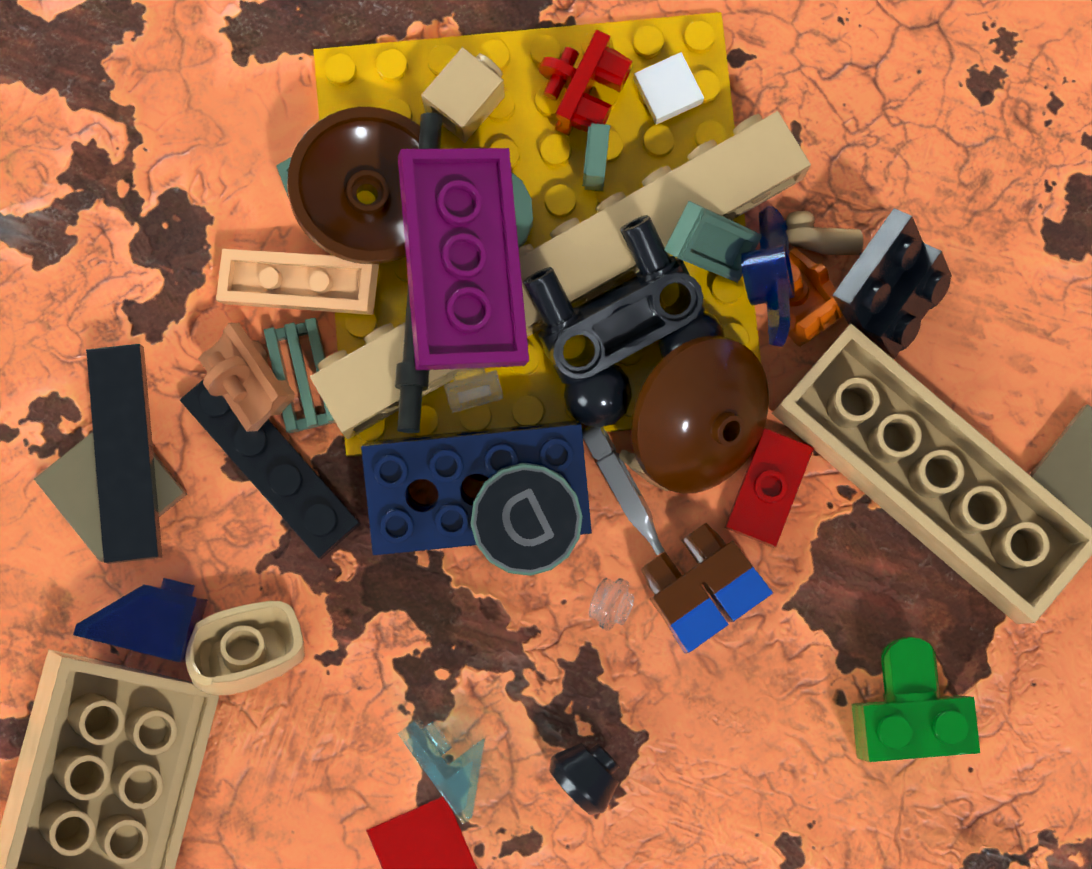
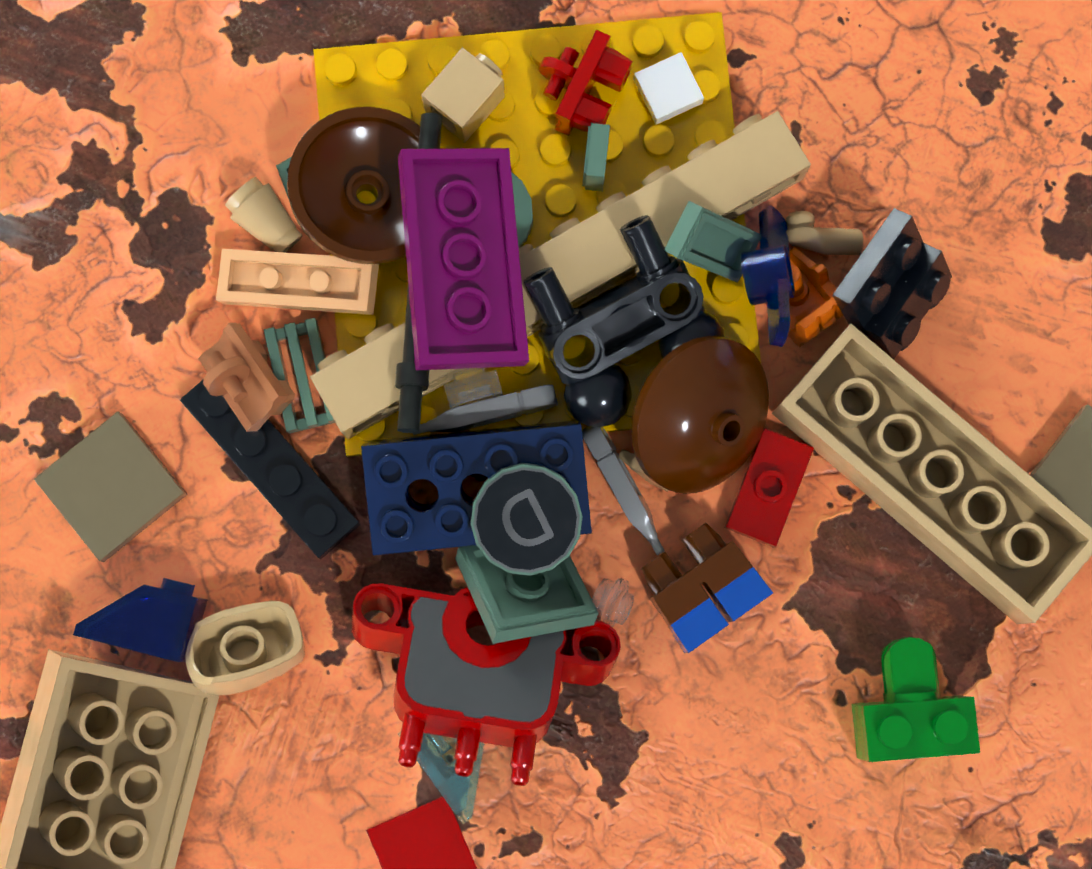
black tile [86,344,162,564] -> none
black cone [549,743,620,815] -> none
none -> tan cone [225,177,303,253]
none -> red piece [352,583,621,786]
none -> light grey piece [413,385,558,435]
none -> sand green tile [455,545,598,644]

